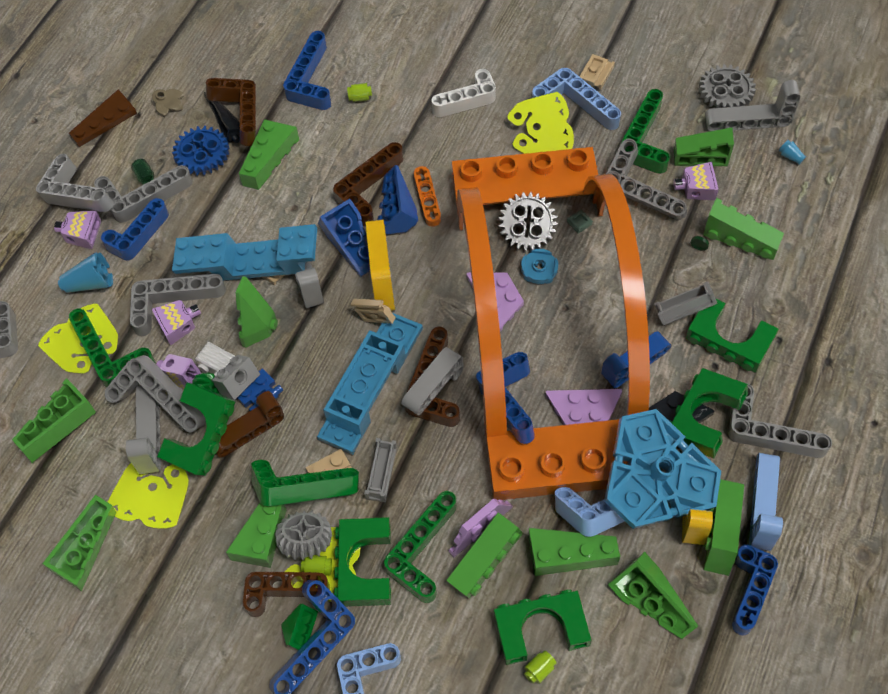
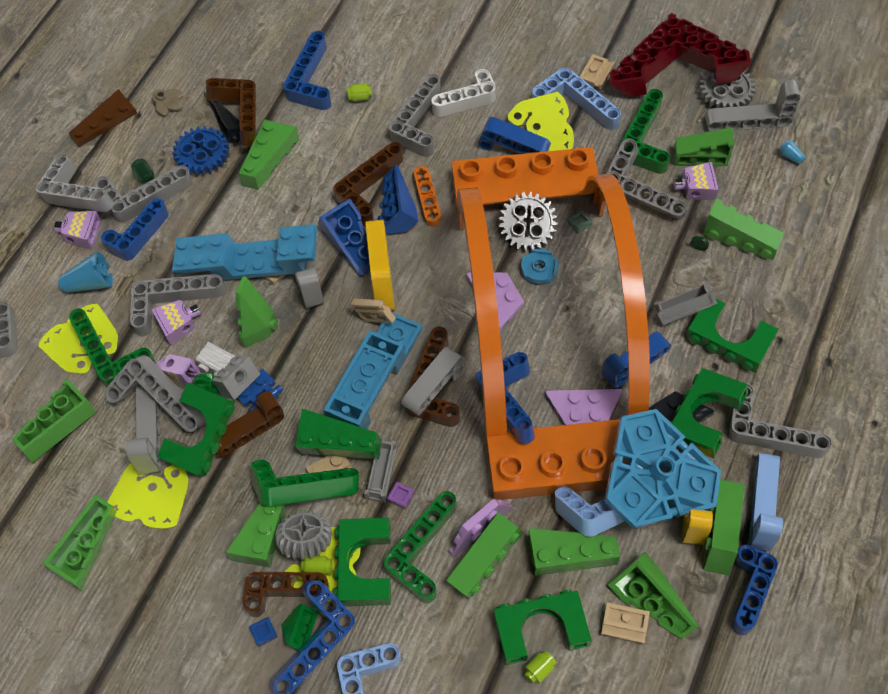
none -> blue tile [249,617,278,647]
none -> green wedge [295,408,382,459]
none -> medium lavender tile [387,482,415,509]
none -> light grey beam [389,74,441,157]
none -> blue beam [478,117,551,154]
none -> tan plate [601,602,650,644]
none -> dark red wedge [610,13,751,97]

